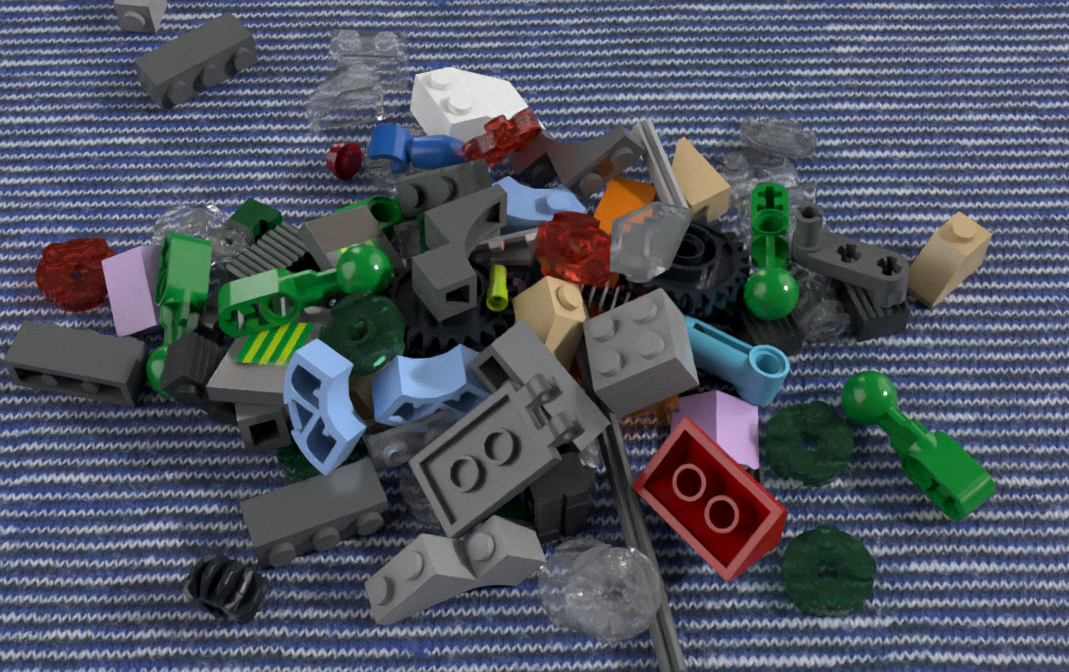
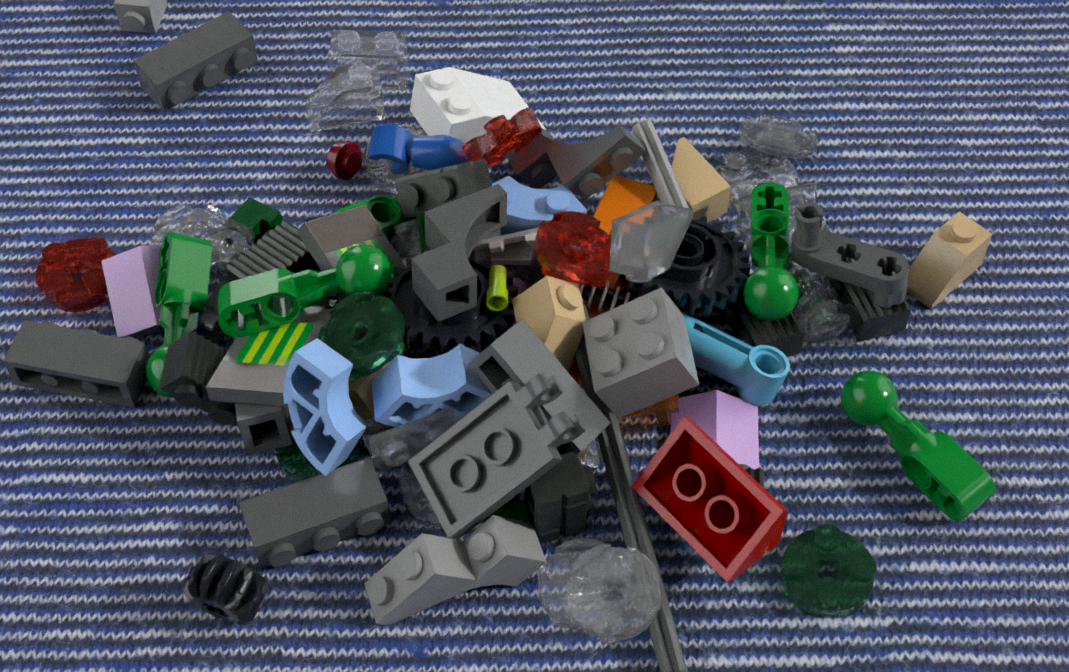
clear green plate [764,400,854,487] -> none

